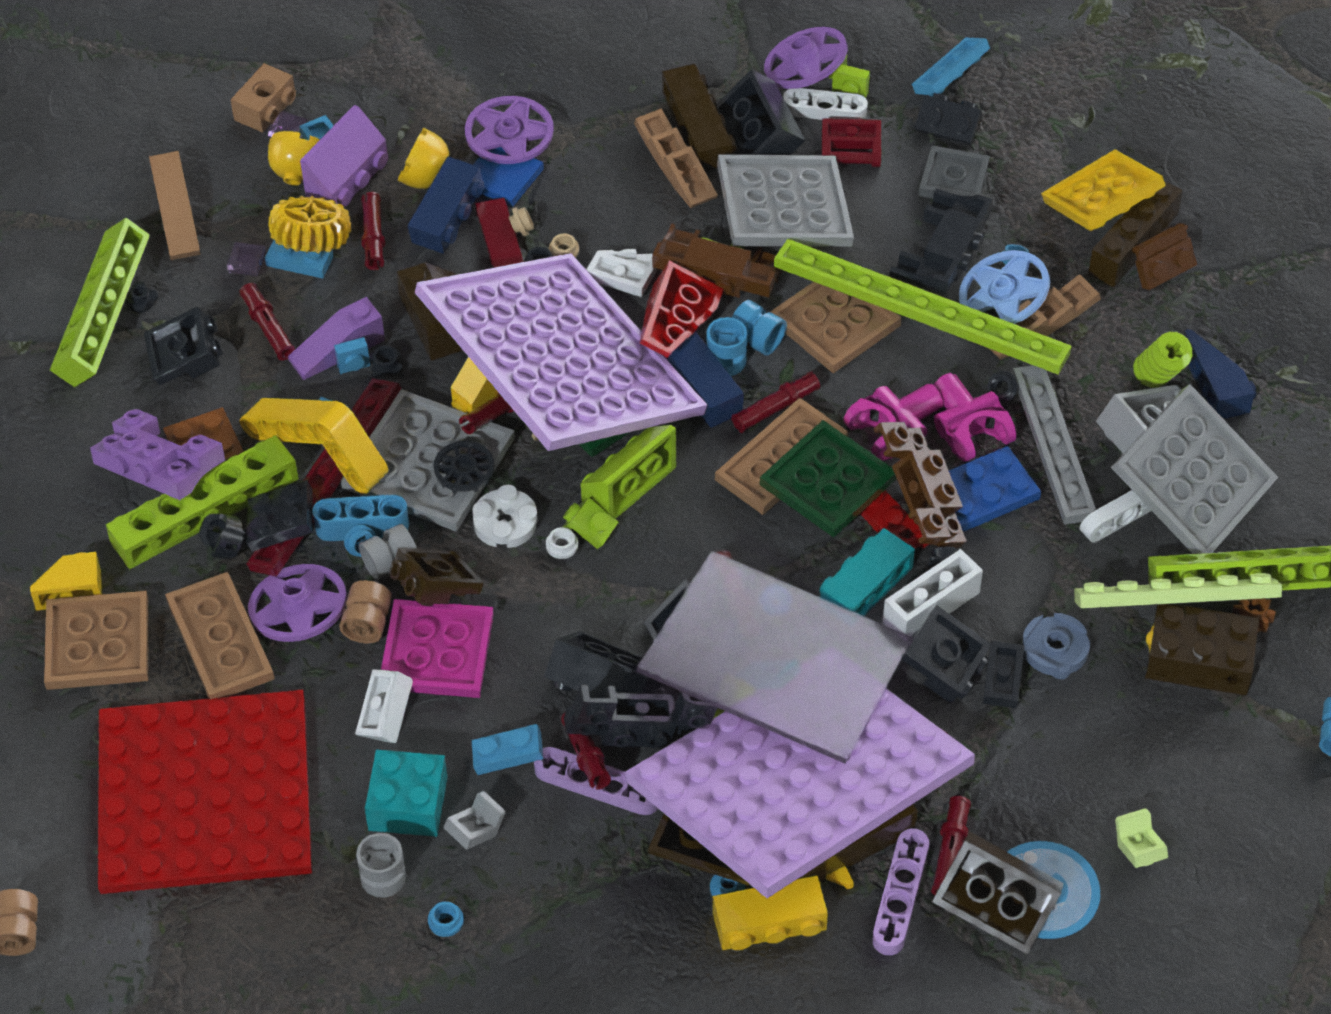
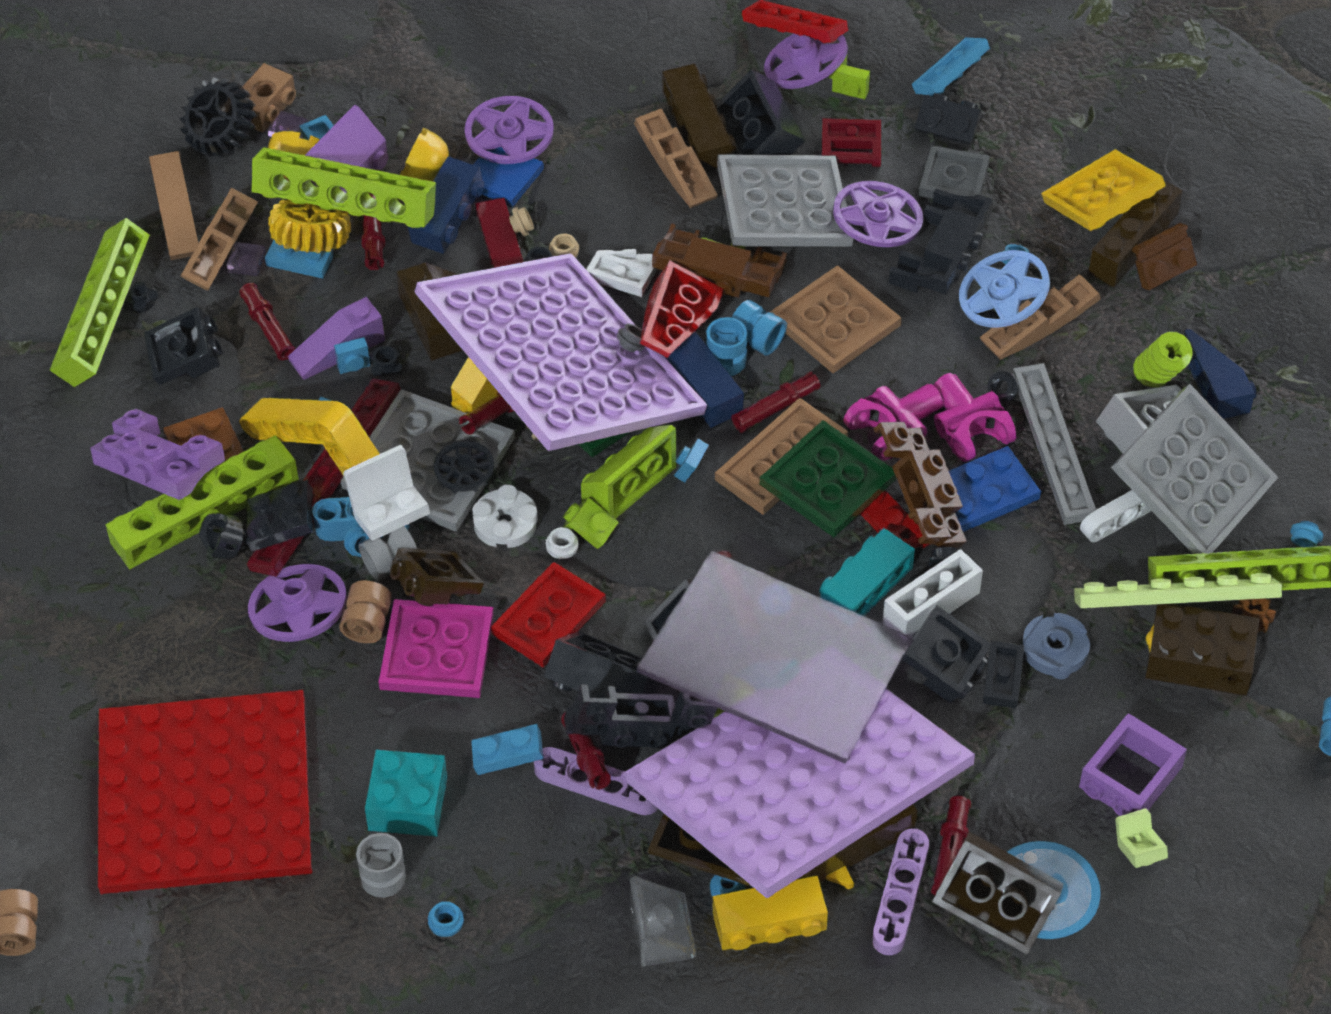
yellow slope [30,552,102,611] -> none
medium nougat plate [44,591,148,690] -> none
medium nougat plate [165,572,275,699] -> none
white slope [355,669,413,743] -> none
light grey bracket [444,791,505,850] -> none
lime plate [774,239,1072,375] -> none
white beam [783,88,868,120] -> none
none -> black gear [179,77,257,157]
none -> medium nougat slope [181,188,258,291]
none -> lime brick [252,147,436,228]
none -> white bracket [343,445,430,541]
none -> red plate [491,562,606,668]
none -> dark grey plate [616,324,646,352]
none -> clear slope [630,876,697,966]
none -> dark azure plate [674,439,709,483]
none -> red plate [742,0,848,43]
none -> medium lavender wheel [833,181,923,247]
none -> medium lavender window [1079,713,1187,816]
none -> dark azure plate [1290,521,1324,547]

